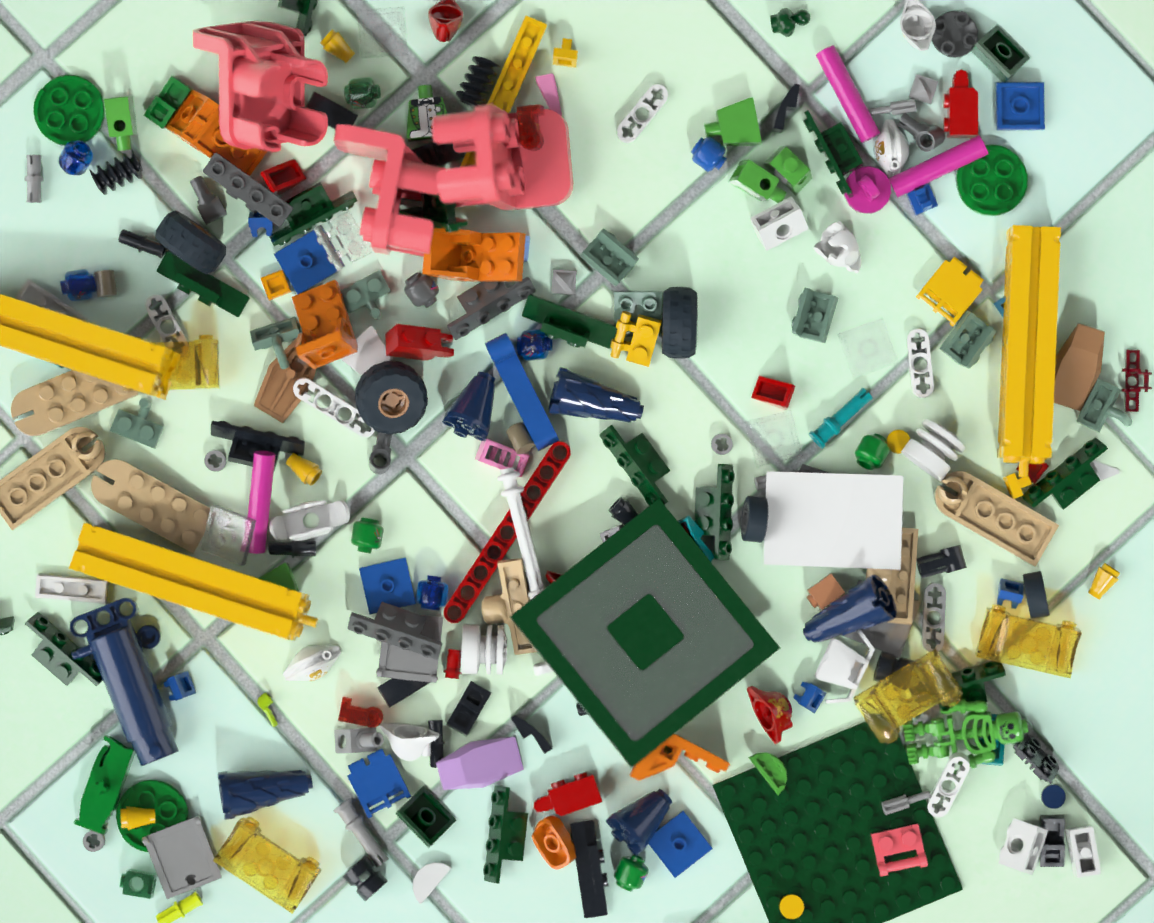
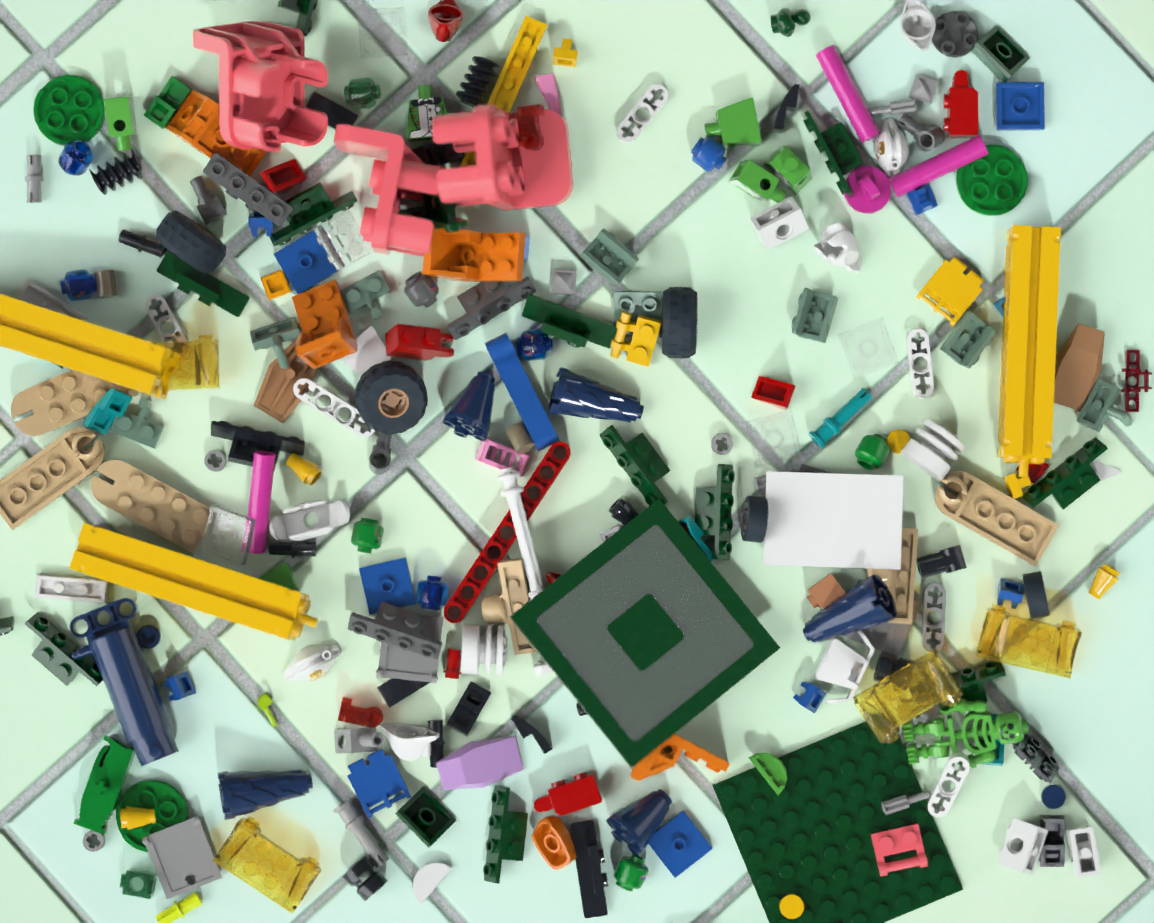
yellow cone [320,29,355,63] -> none
red hat [746,686,793,745] -> none
none -> teal slope [83,388,133,435]

